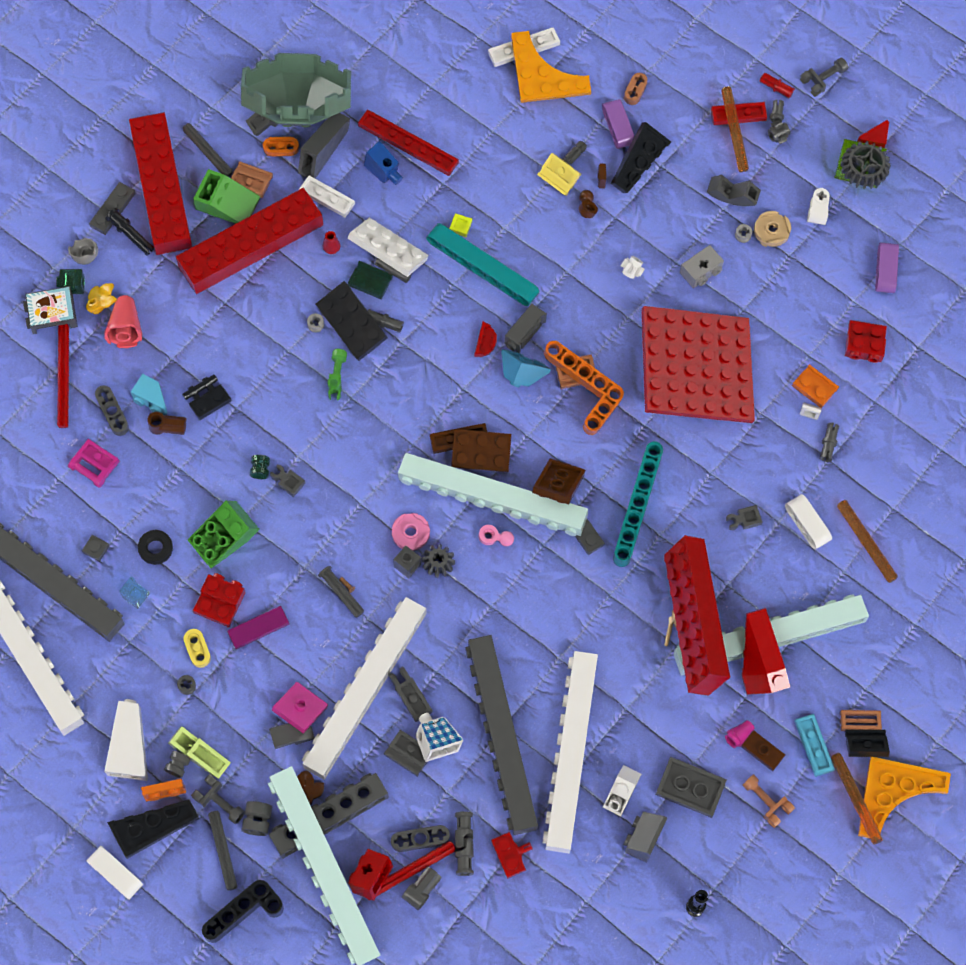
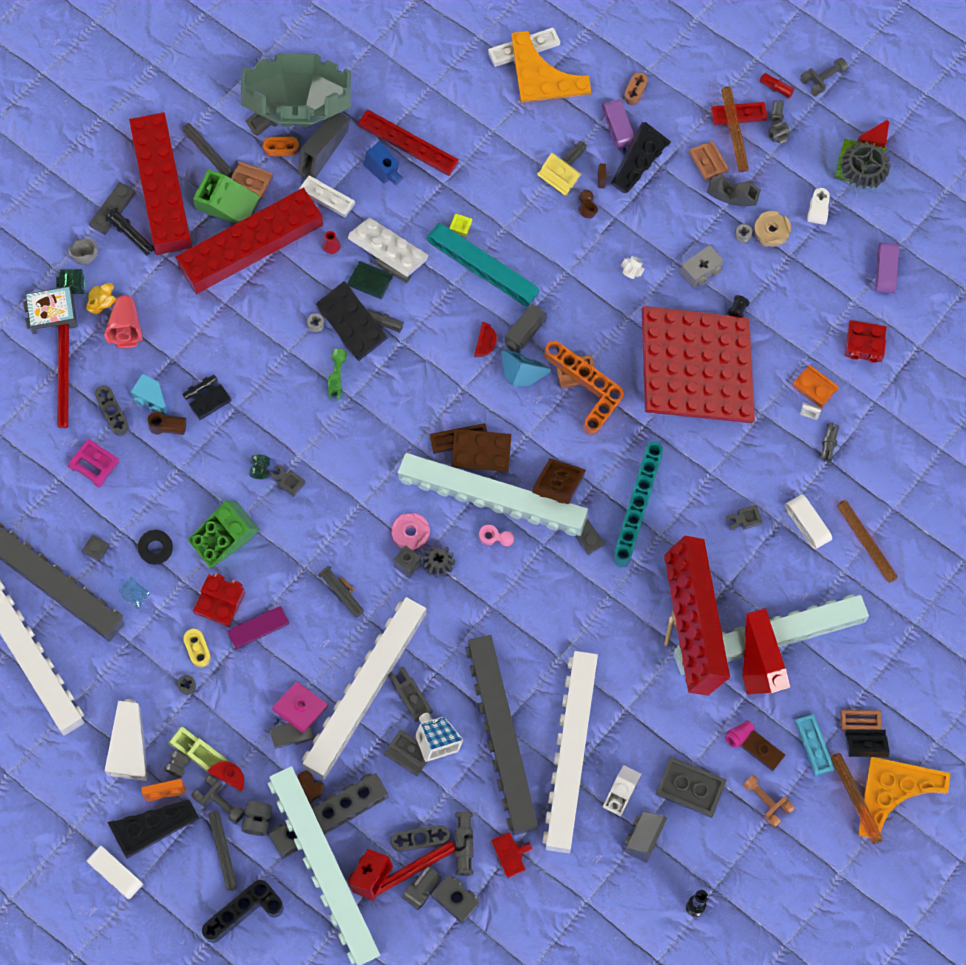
none -> red plate [206,761,244,792]
none -> dark grey brick [432,875,479,925]
none -> nougat plate [689,140,729,182]
none -> black bush [727,295,750,318]

